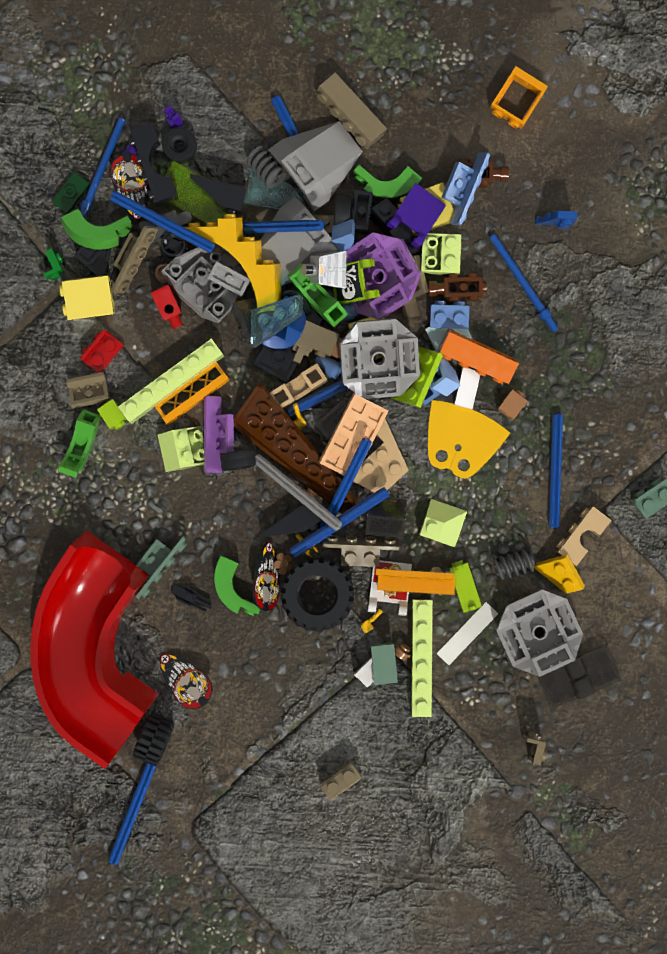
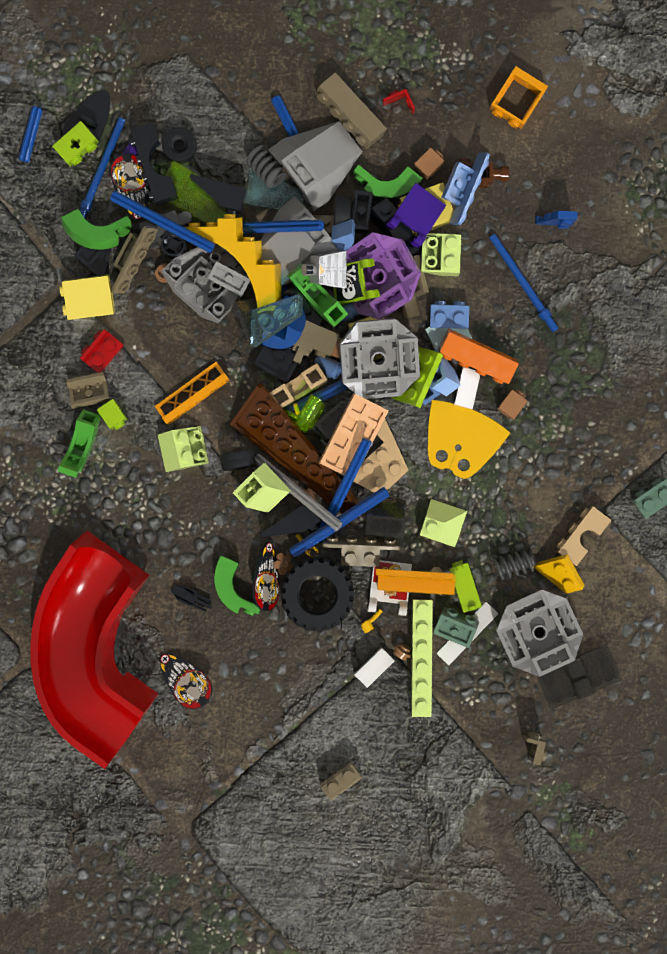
green bracket [43,249,64,281] -> none
dark green plate [52,172,90,214] -> none
blue axle [108,763,157,865] -> none
yellowish green brick [118,339,224,424] -> none
black tyre [133,712,174,766] -> none
sand green bracket [136,536,187,599] -> none
red torso [151,285,183,329] -> none
dark purple plate [164,105,184,128] -> none
medium lavender bracket [204,396,234,473] -> none
sand green panel [370,641,398,685] -> none
reddish brown brick [428,273,487,302] -> none
blue axle [549,414,563,528] -> none
none -> blue axle [19,106,42,162]
none -> lime brick [52,121,99,167]
none -> black shield [63,91,110,149]
none -> yellowish green slope [233,463,291,512]
none -> clear neon green piece [284,394,326,432]
none -> red bracket [382,89,415,114]
none -> medium nougat brick [414,148,444,181]
none -> sand green bracket [433,607,479,648]

